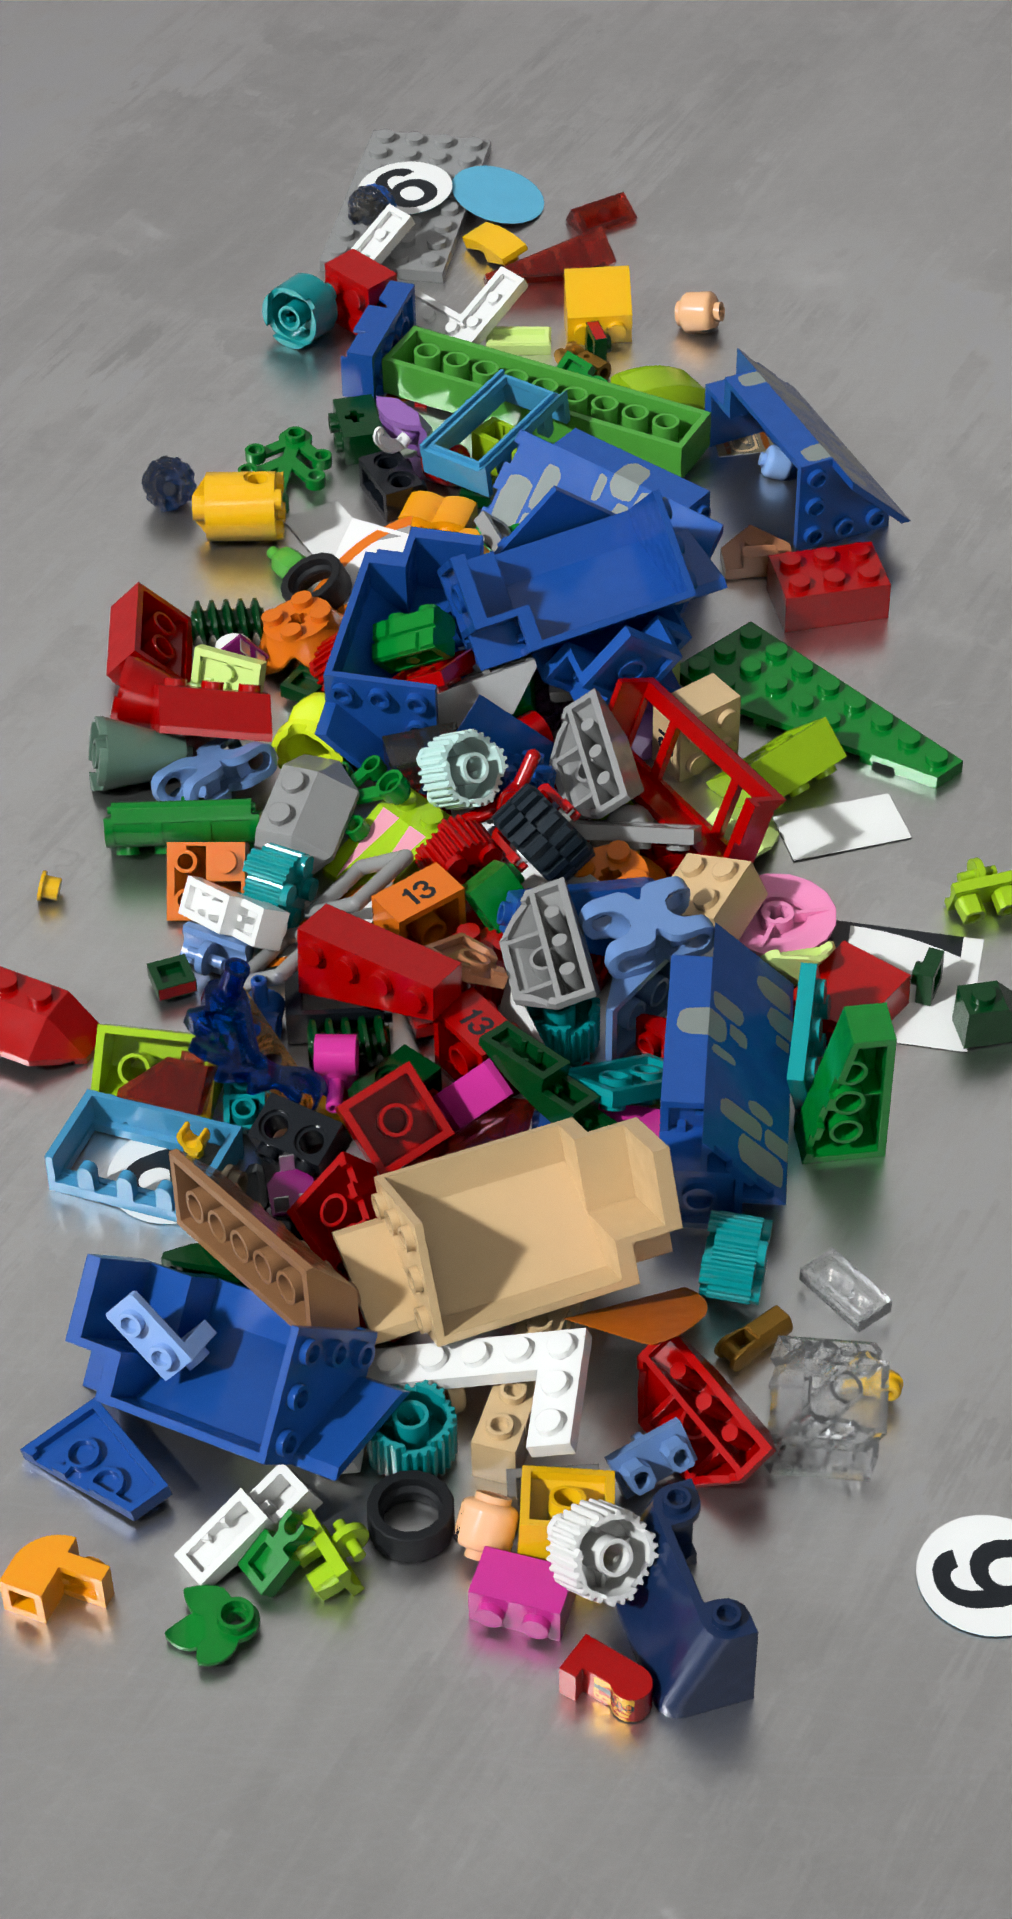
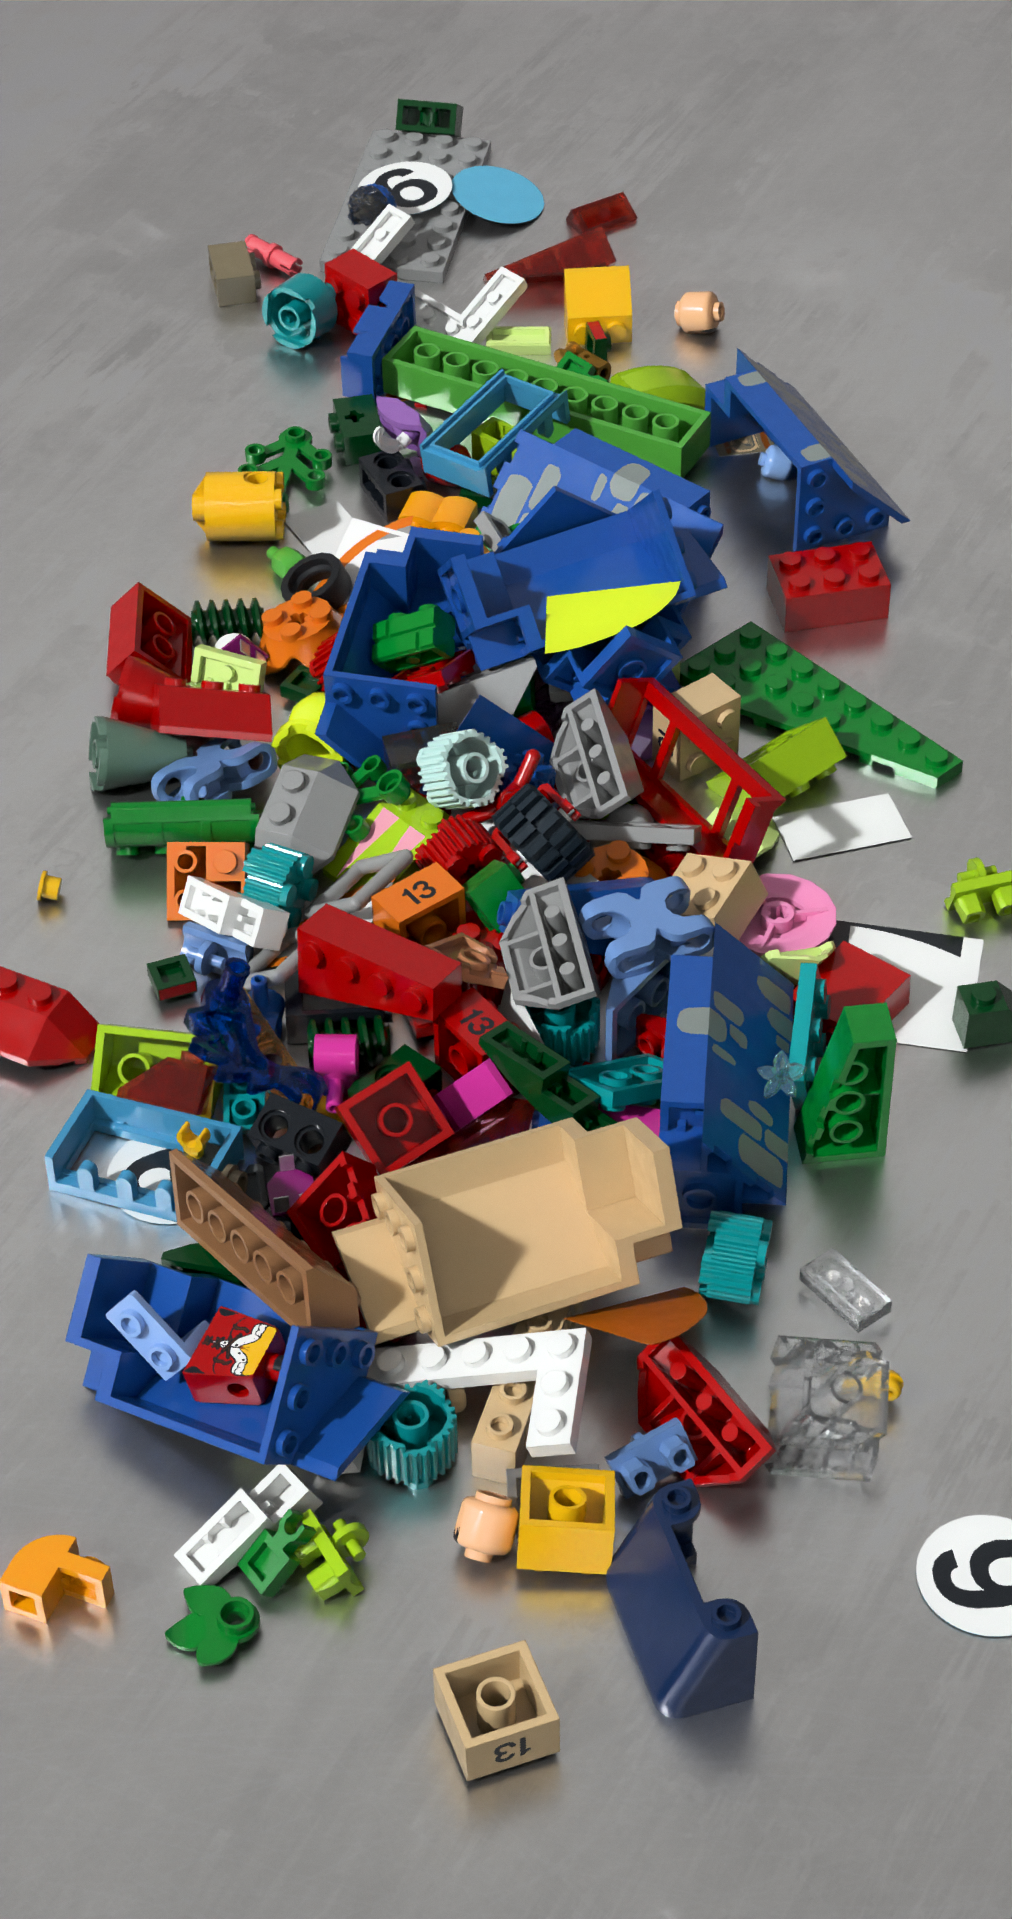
blue wing [20,1397,173,1522] -> none
clear smoke piece [141,455,197,512] -> none
black tyre [367,1470,455,1562] -> none
yellow slope [462,222,528,266] -> none
dark pink brick [468,1546,576,1642] -> none
white brick [546,1498,659,1606] -> none
red leg [559,1634,653,1722] -> none
pearl gold bar [714,1305,793,1372] -> none
nougat plate [720,525,792,580] -> none
dark green plate [911,947,945,1006] -> none
none -> red torso [183,1306,286,1405]
none -> dark tan brick [208,241,261,307]
none -> coral pin [244,234,303,277]
none -> dark green brick [395,99,463,137]
none -> tan brick [433,1640,560,1782]
none -> neon yellow sticker [545,581,681,654]
none -> clear light blue plant [757,1050,807,1099]

